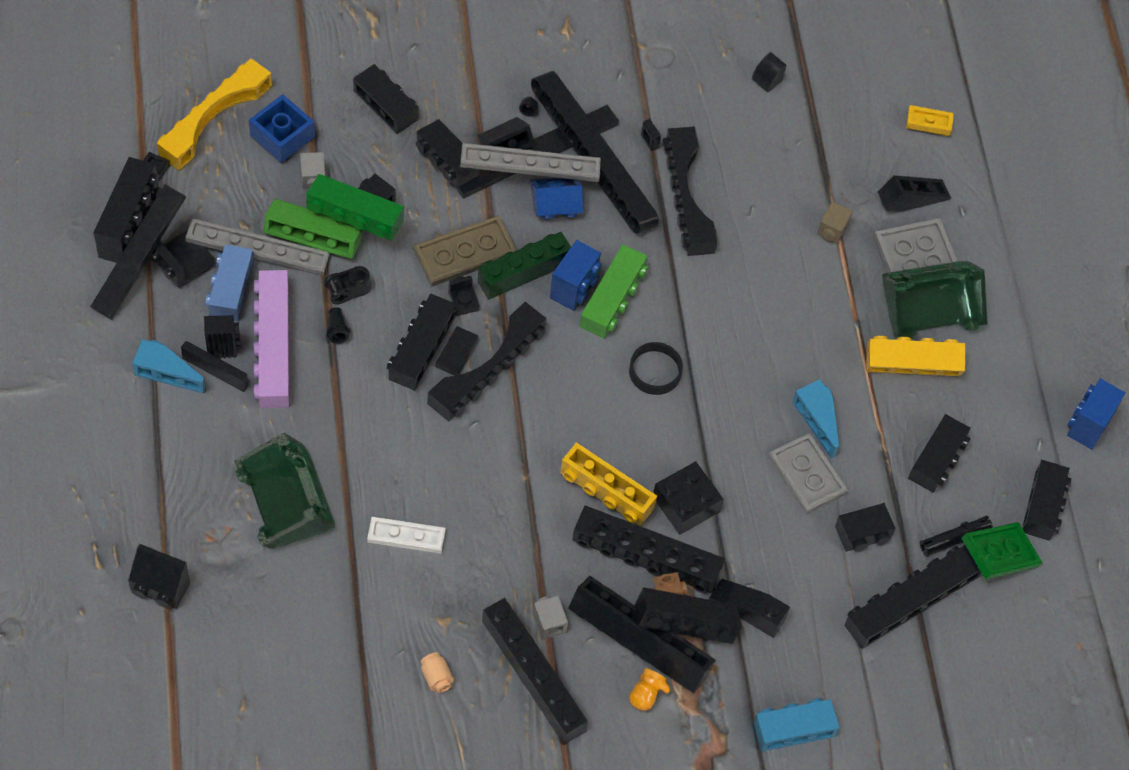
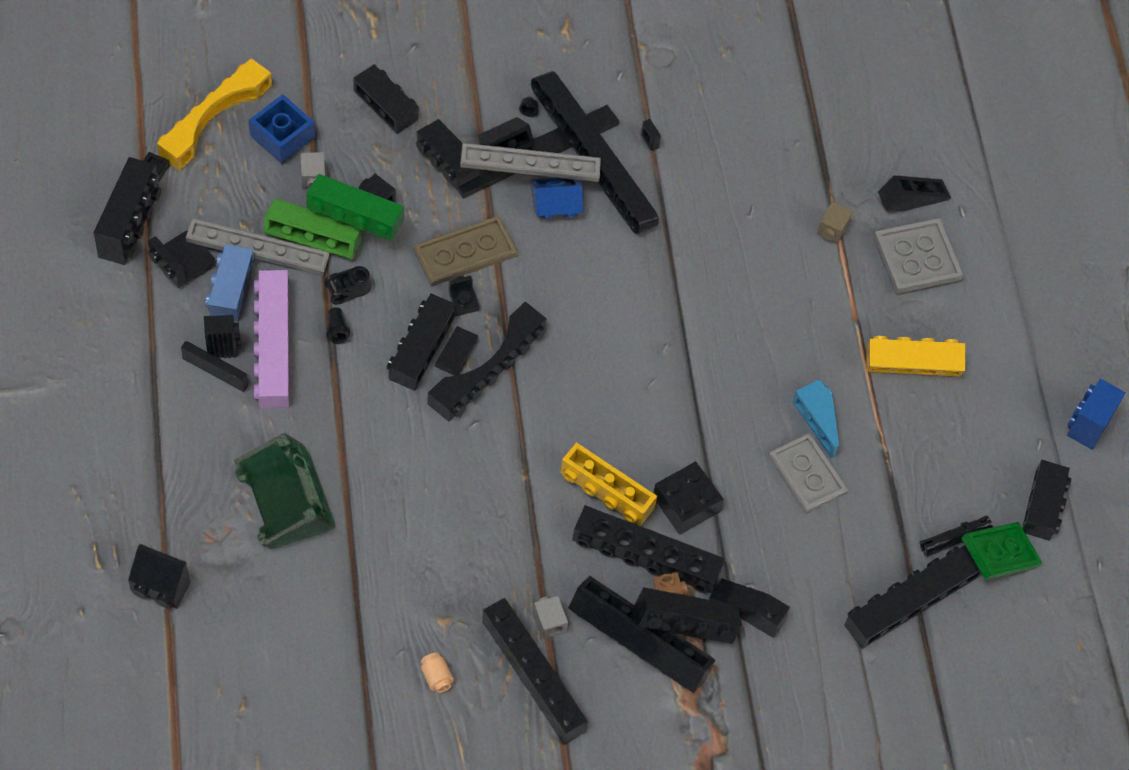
black tile [90,184,186,320] -> none
dark azure slope [132,339,205,394] -> none
white tile [367,517,446,554] -> none
dark green brick [477,231,571,300] -> none
blue brick [550,240,602,311] -> none
bright green brick [579,244,649,339] -> none
black tyre [629,342,683,395] -> none
light orange animal [629,667,670,711] -> none
black arch [663,126,717,256] -> none
black brick [752,51,787,93] -> none
dark azure brick [753,698,840,752] -> none
black brick [835,503,896,552] -> none
clear green windscreen [882,261,988,340] -> none
yellow plate [906,105,954,136] -> none
black brick [908,414,971,493] -> none

